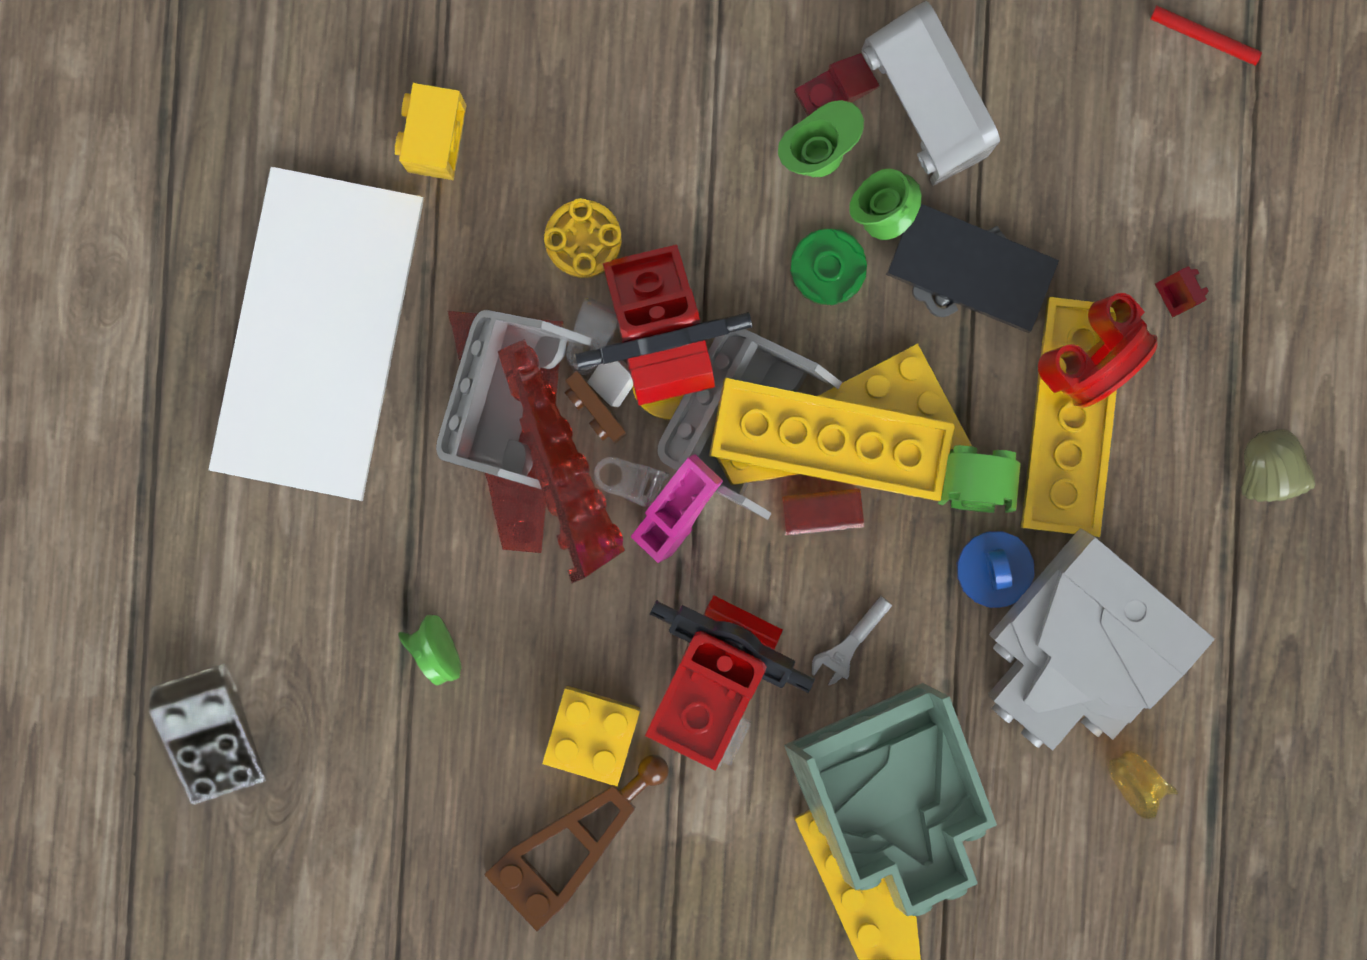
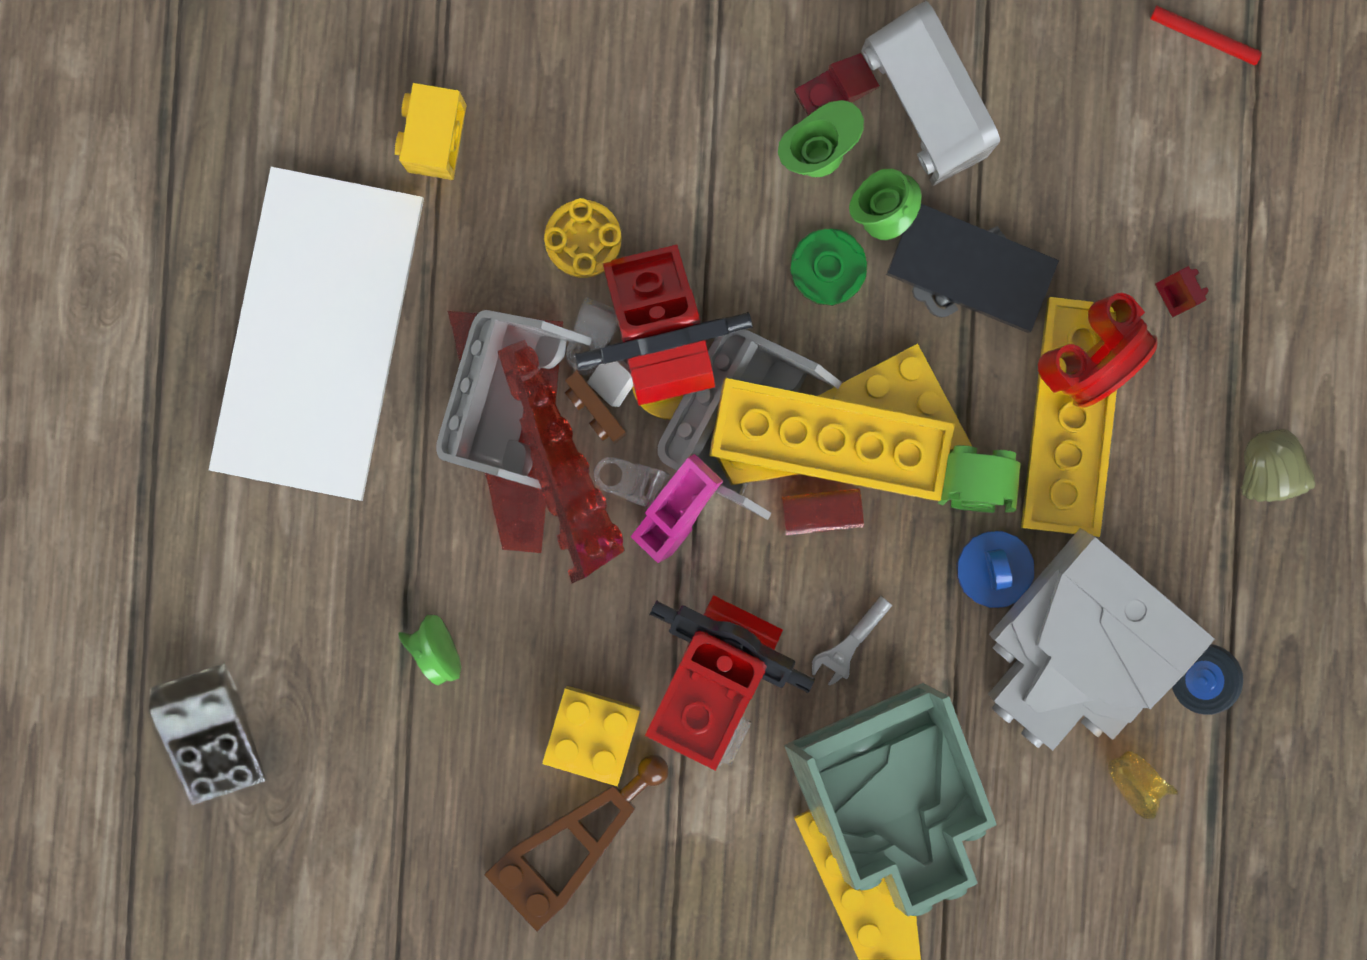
none -> black wheel [1172,644,1243,715]

